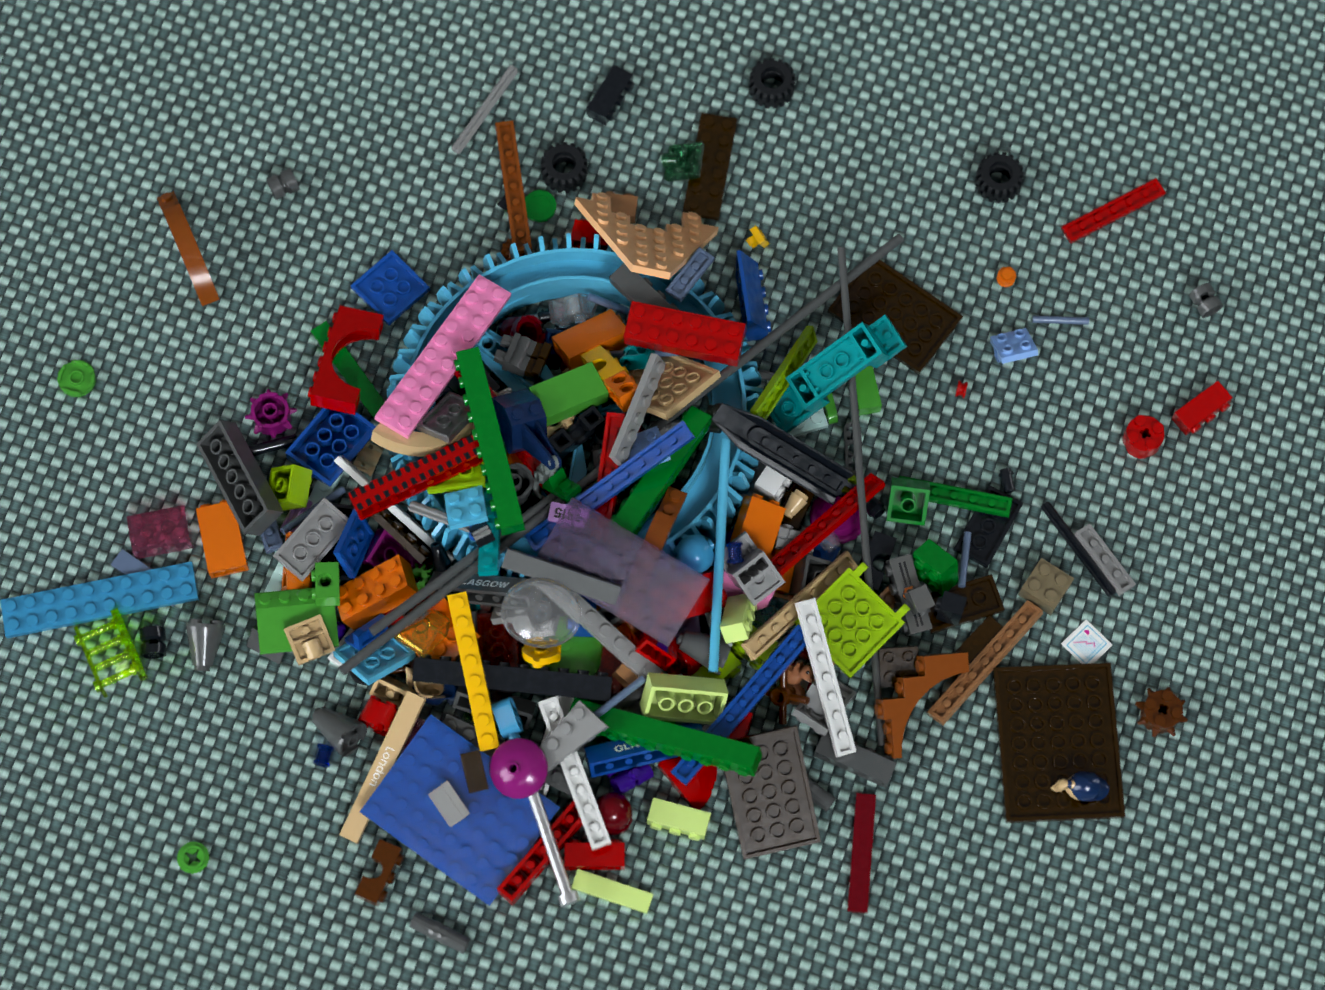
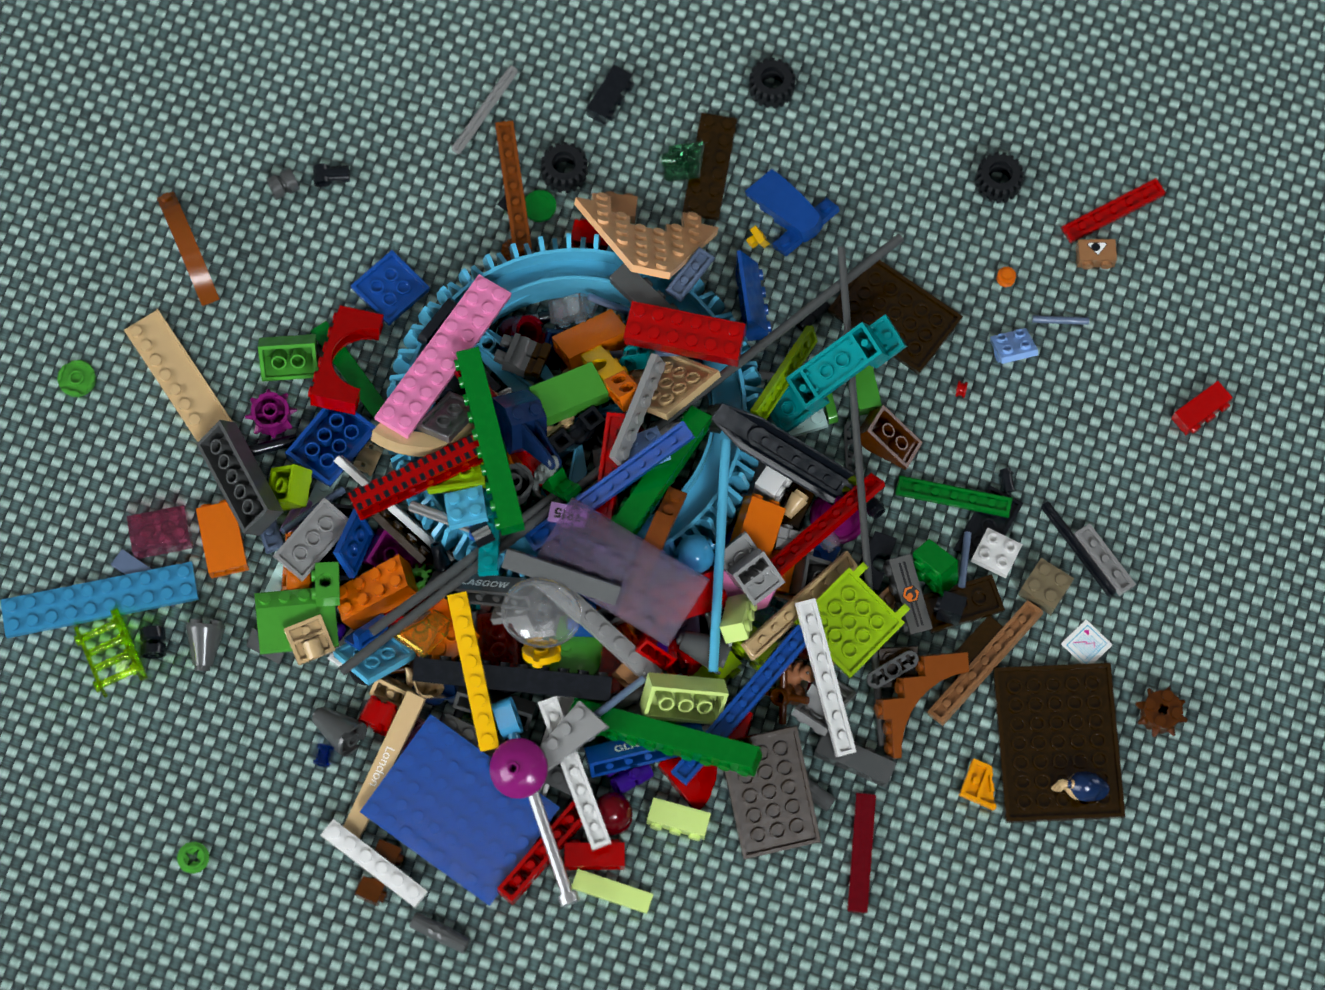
light grey panel [428,780,470,827] -> none
dark brown tile [460,750,489,794] -> none
clear blue bush [725,541,744,563] -> none
green brick [886,477,930,526] -> none
dark grey brick [904,584,935,616] -> none
red brick [1123,415,1164,459] -> none
dark grey wheel [1189,283,1223,318] -> none
none -> tan plate [124,309,233,442]
none -> bright green slope [258,334,319,381]
none -> black piece [313,164,350,187]
none -> white plate [321,819,428,908]
none -> black beam [417,298,458,346]
none -> blue slope [745,169,840,257]
none -> black pin [796,301,830,331]
none -> reddish brown slope [860,405,923,470]
none -> dark grey beam [866,650,919,688]
none -> light orange wing [959,758,996,811]
none -> white plate [971,528,1023,578]
none -> medium nougat brick [1076,239,1117,269]

